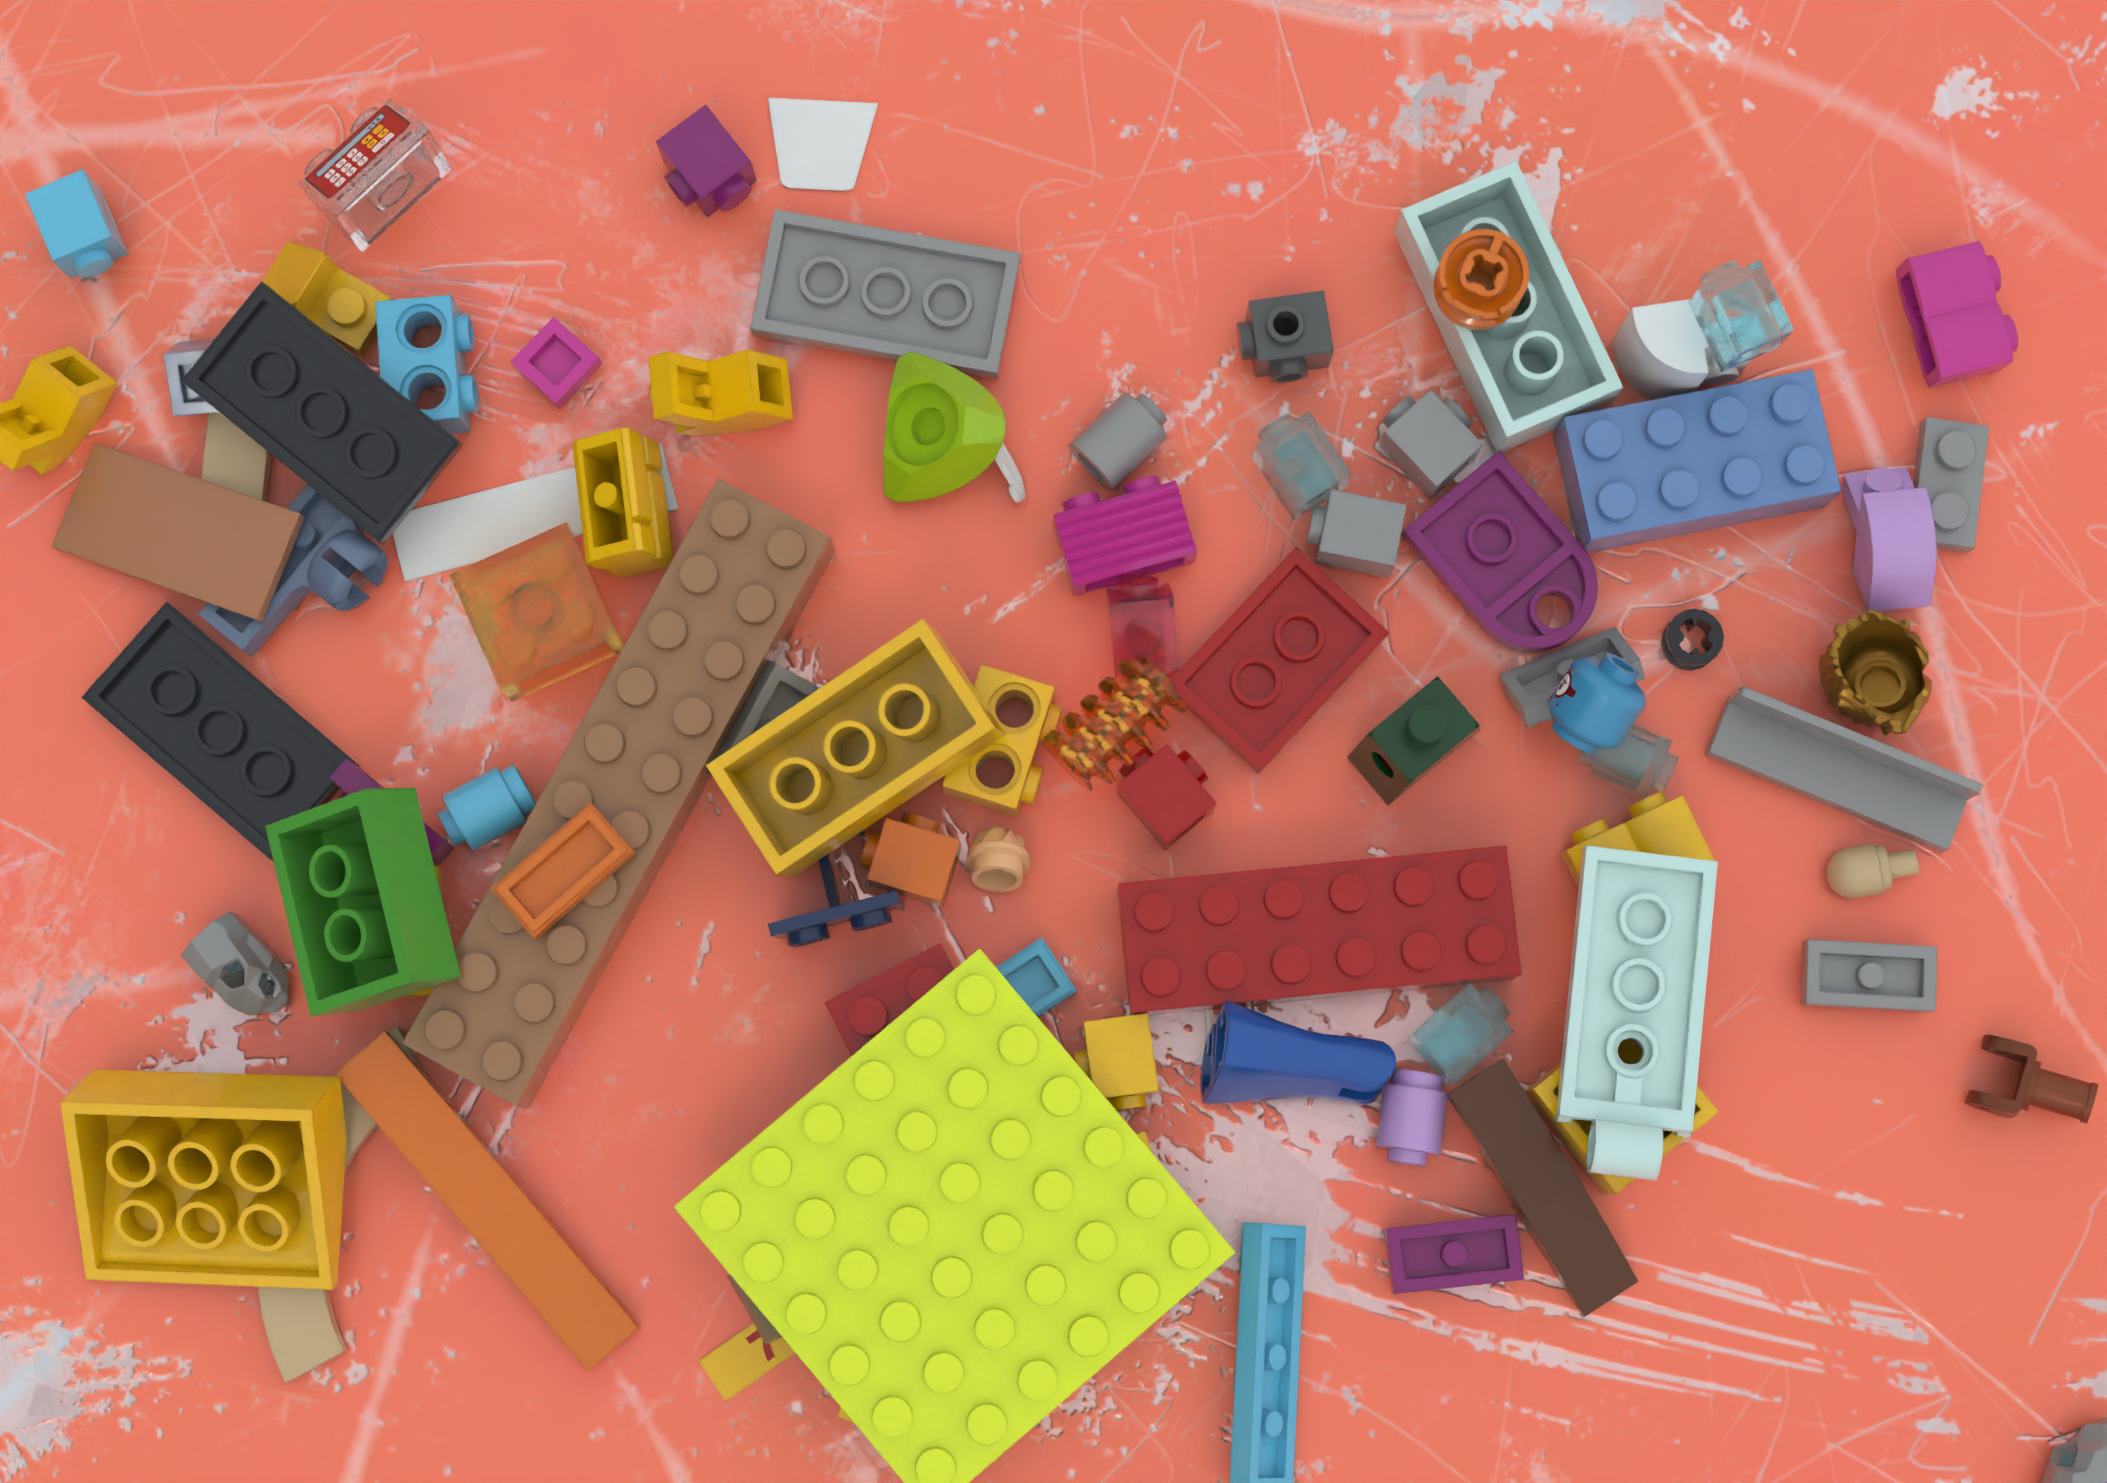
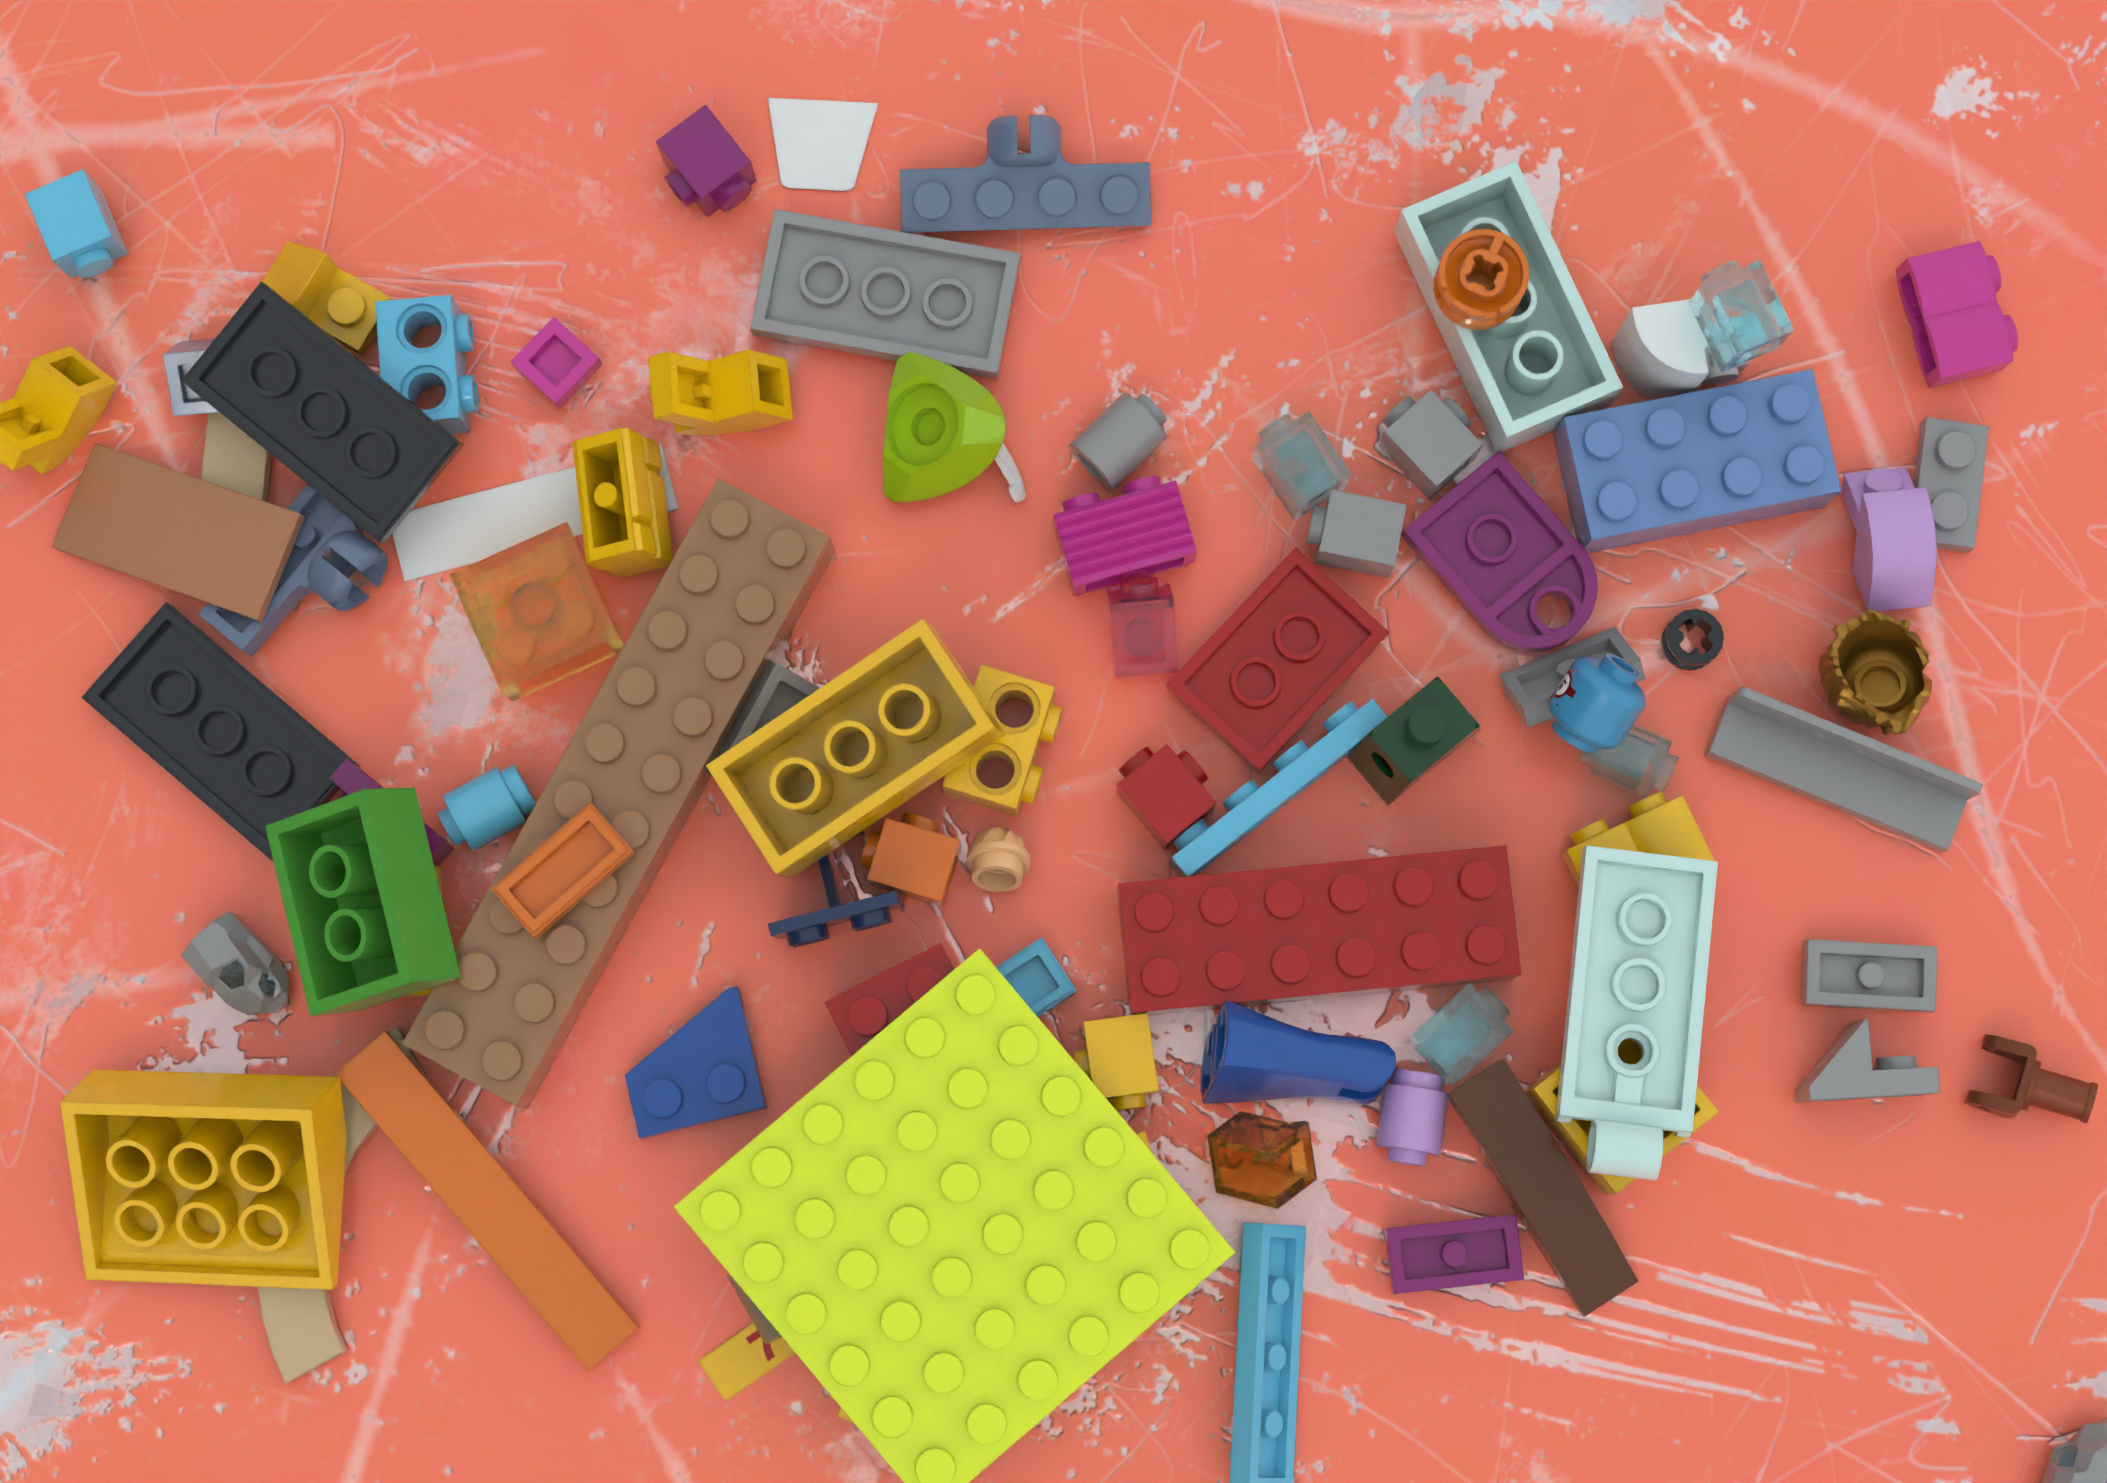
clear slope [298,98,452,253] -> none
clear orange piece [1044,654,1188,791] -> none
dark grey brick [1237,290,1334,383] -> none
tan cylinder [1826,843,1919,899] -> none
none -> blue wing [625,986,767,1139]
none -> sand blue plate [900,115,1151,233]
none -> medium azure plate [1170,698,1388,877]
none -> clear orange window [1207,1111,1317,1209]
none -> light grey slope [1795,1018,1940,1103]

